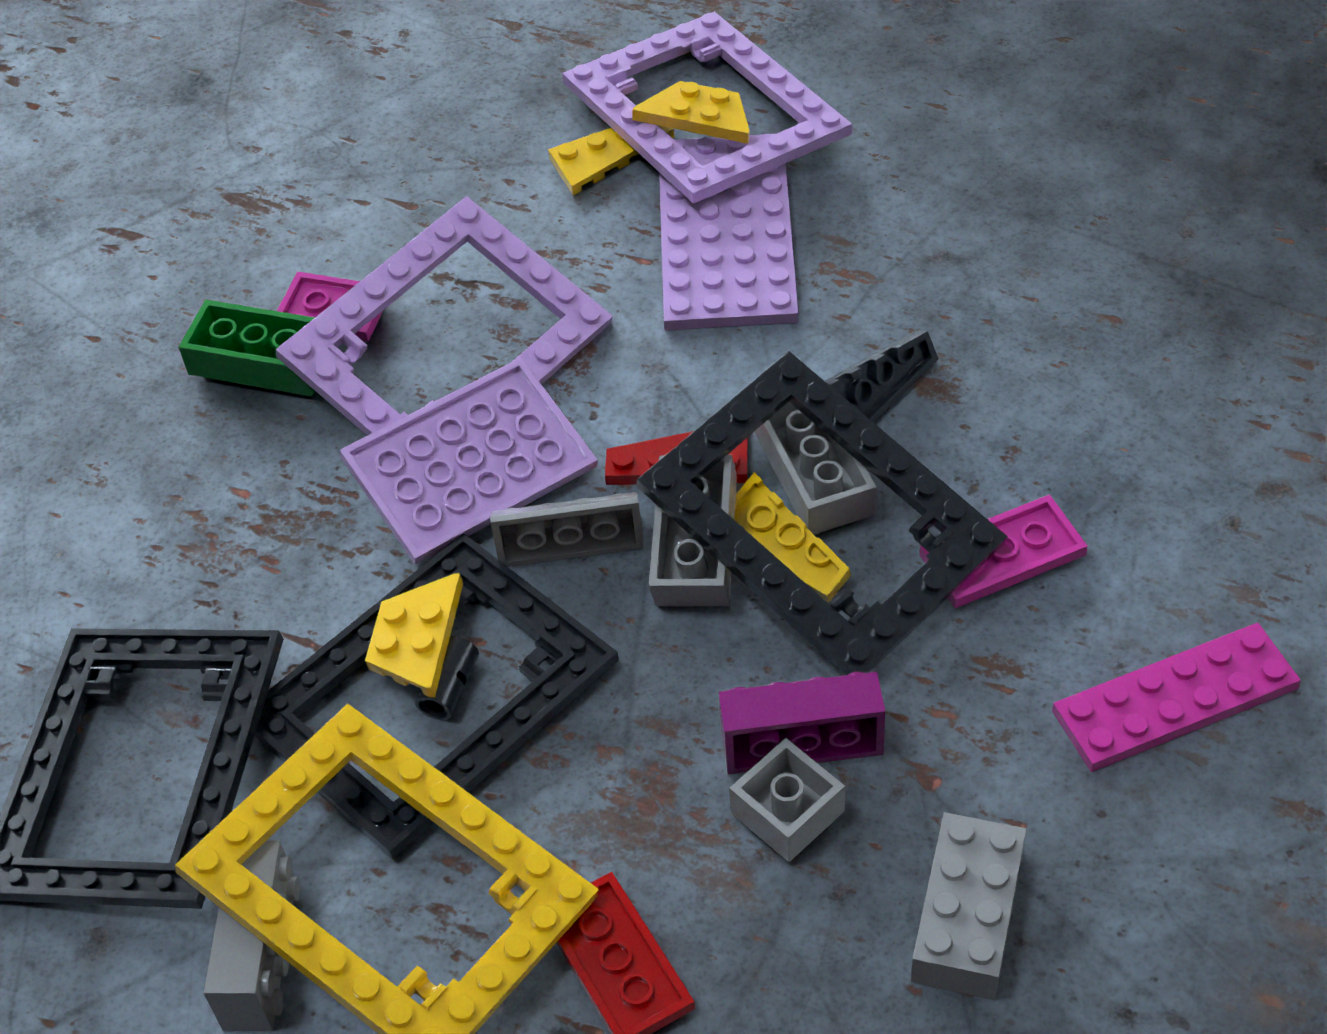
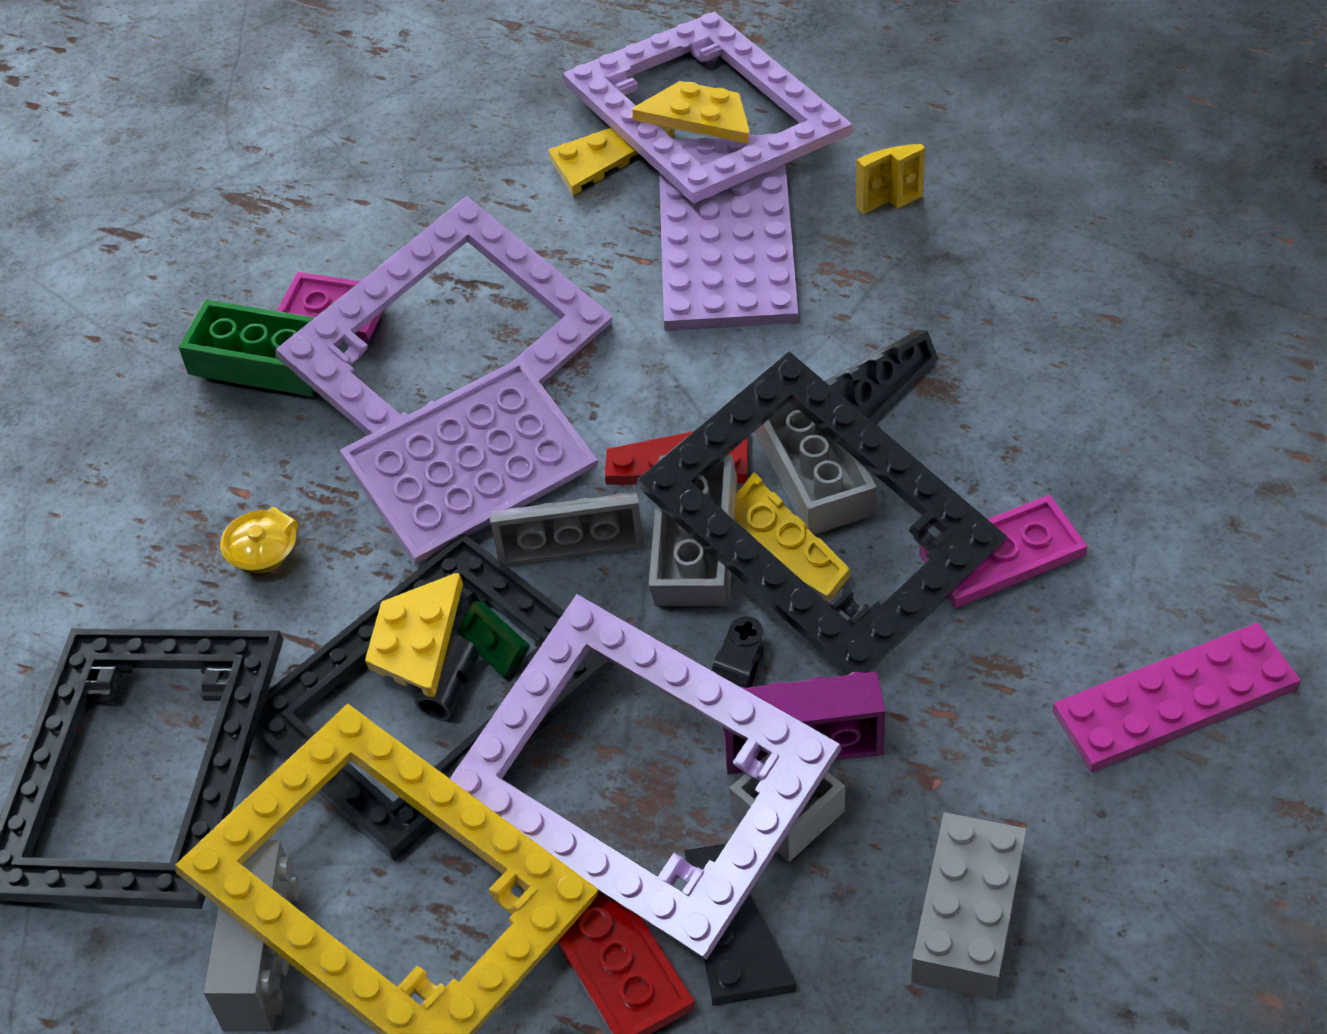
none -> yellow piece [220,507,298,573]
none -> lavender plate [450,594,842,960]
none -> dark green plate [457,602,530,677]
none -> black wing [684,844,796,1006]
none -> black piece [711,616,764,688]
none -> yellow slope [856,144,925,215]

